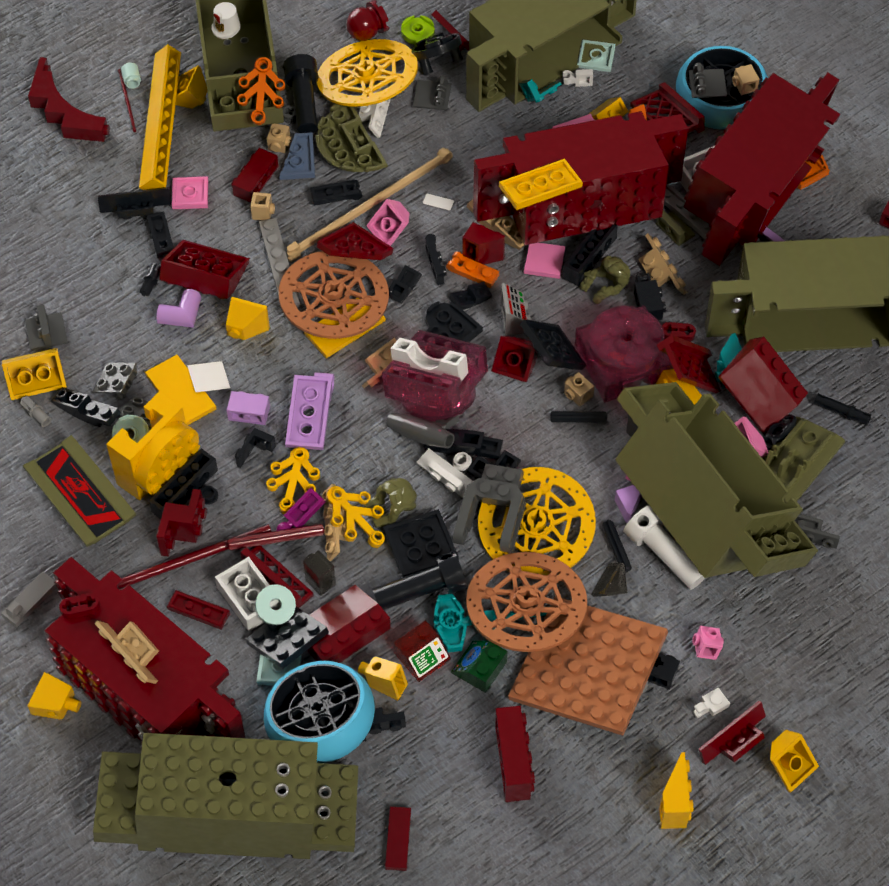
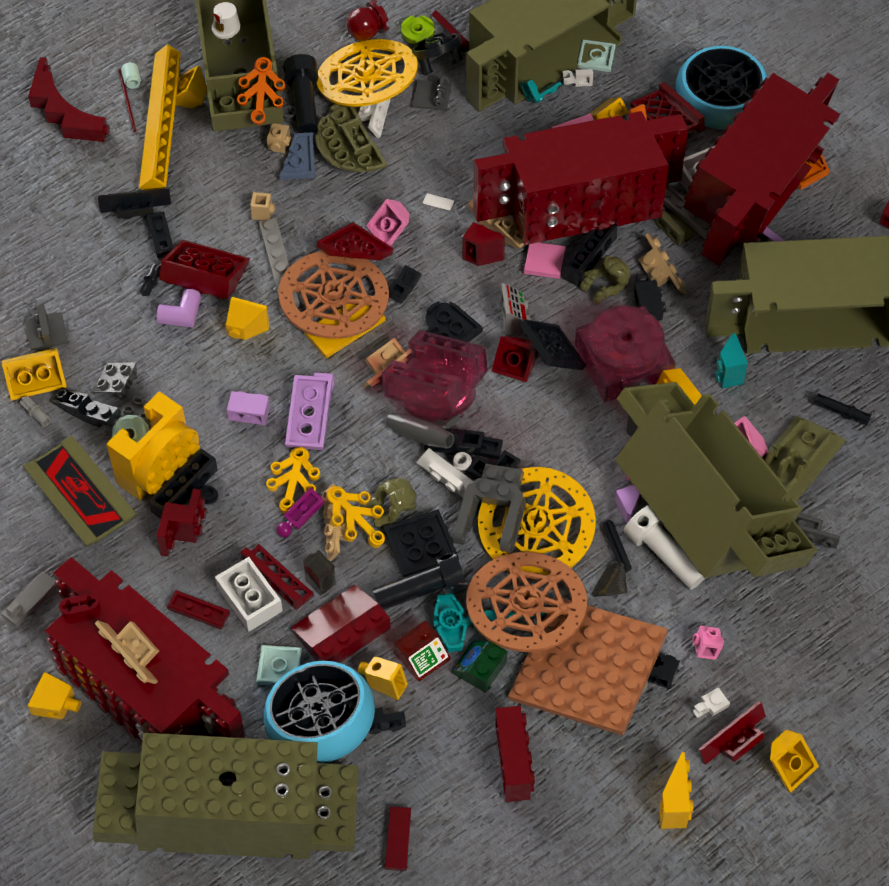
dark red piece [118,524,272,589] -> none
yellow tile [145,355,217,425] -> none
bright pink tile [172,176,209,209] -> none
white sticker [187,361,230,392] -> none
dark red axle [227,524,324,550] -> none
dark red brick [231,148,279,203] -> none
black bracket [235,428,276,468] -> none
black plate [245,607,329,669] -> none
light aqua tile [255,584,296,625] -> none
tan hinge [287,148,453,262] -> none
black plate [310,180,363,206] -> none
white arch [390,338,468,384] -> none
black plate [425,234,447,285] -> none
orange plate [446,251,499,288] -> none
black slope [449,282,492,310] -> none
yellow tile [499,159,583,210] -> none
black axle [550,411,607,423] -> none
tan brick [564,372,594,407] -> none
dark red fence [657,335,721,393] -> none
dark red beam [660,322,696,342] -> none
dark grey hinge [689,63,727,98] -> none
dark red slope [718,336,808,433] -> none
tan brick [732,64,760,95] -> none
black piece [763,414,797,450] -> none

